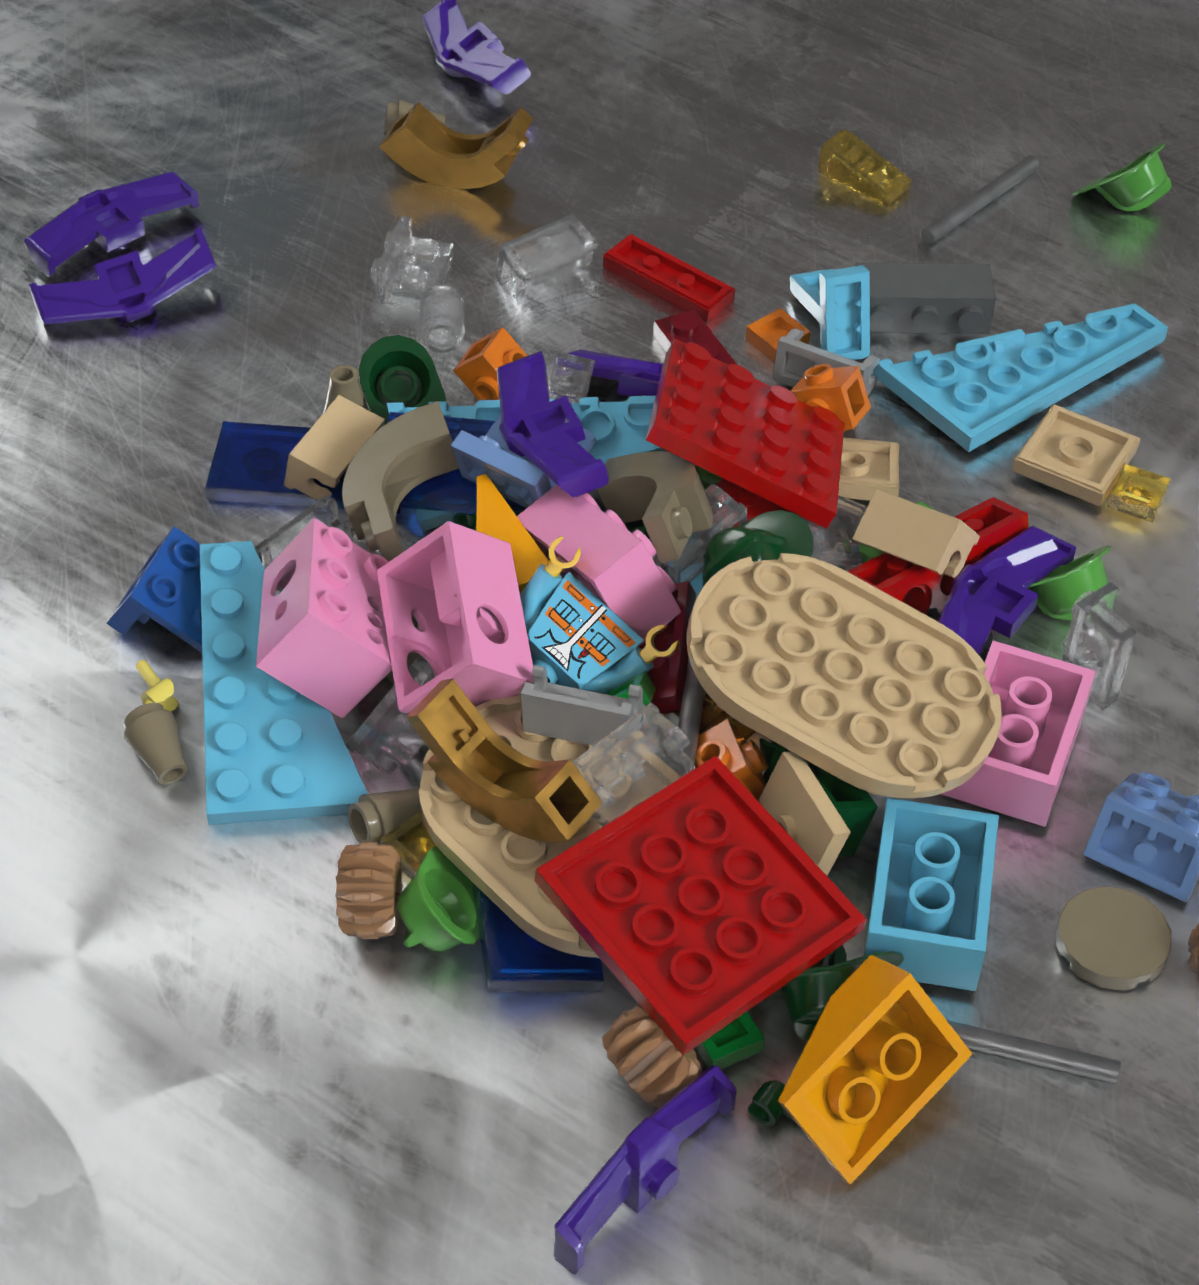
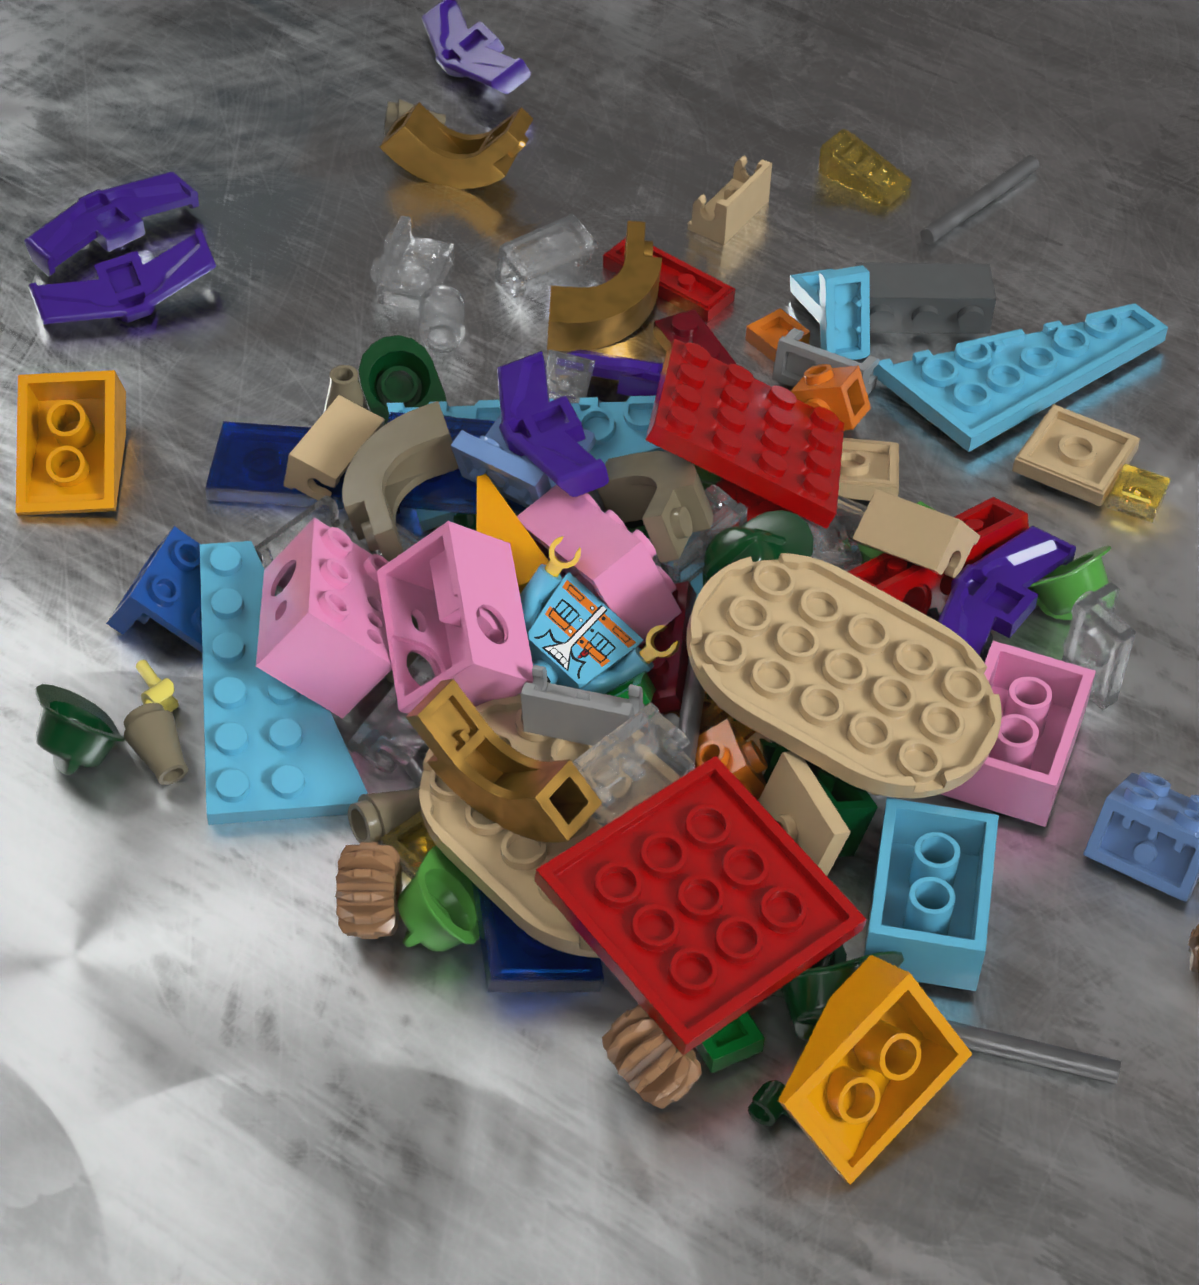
orange brick [453,327,528,400] -> none
dark purple plate [553,1065,737,1274] -> none
dark tan tile [1056,886,1171,991] -> none
bright green piece [1071,142,1171,211] -> none
none -> light orange slope [16,370,126,516]
none -> dark green piece [35,684,125,776]
none -> pearl gold arch [547,221,662,351]
none -> tan hinge [687,156,772,245]

